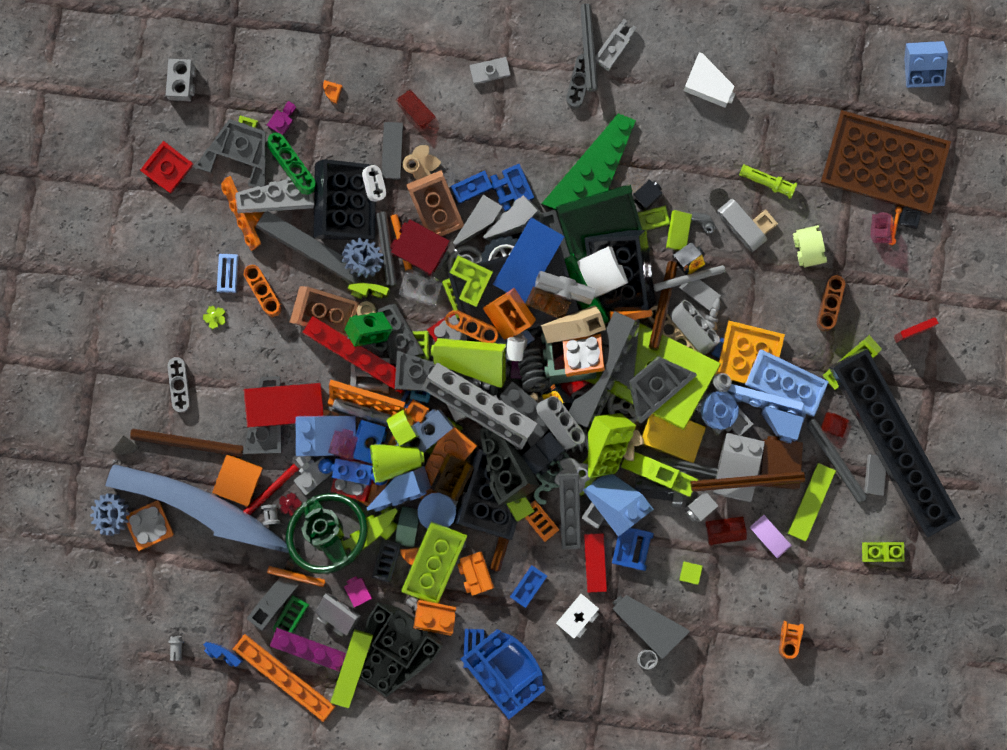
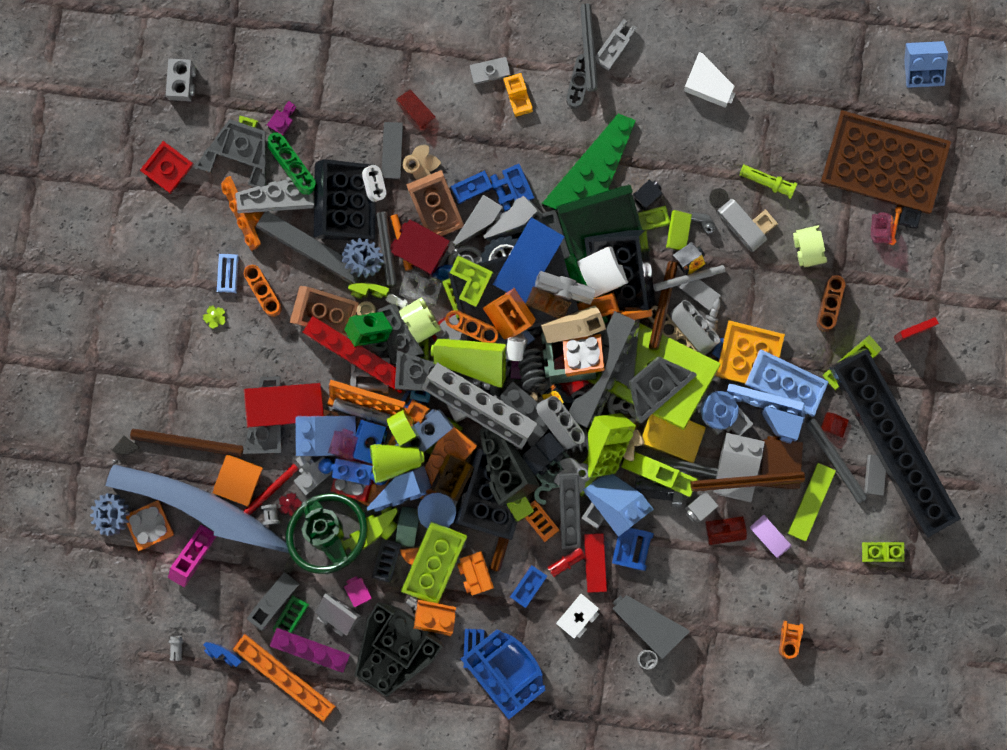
light grey beam [168,357,191,413] -> none
orange bar [267,566,325,587] -> none
orange tile [323,80,343,104] -> none
lime tile [330,629,373,708] -> none
lime tile [679,561,702,585] -> none
light grey plate [713,373,732,392] -> none
none -> dark pink slope [168,525,217,587]
none -> white piece [386,293,409,310]
none -> yellowish green brick [399,297,441,343]
none -> blue tile [432,265,453,281]
none -> light orange slope [503,73,533,117]
none -> red axle [548,548,585,577]
none -> orange tile [577,292,620,317]

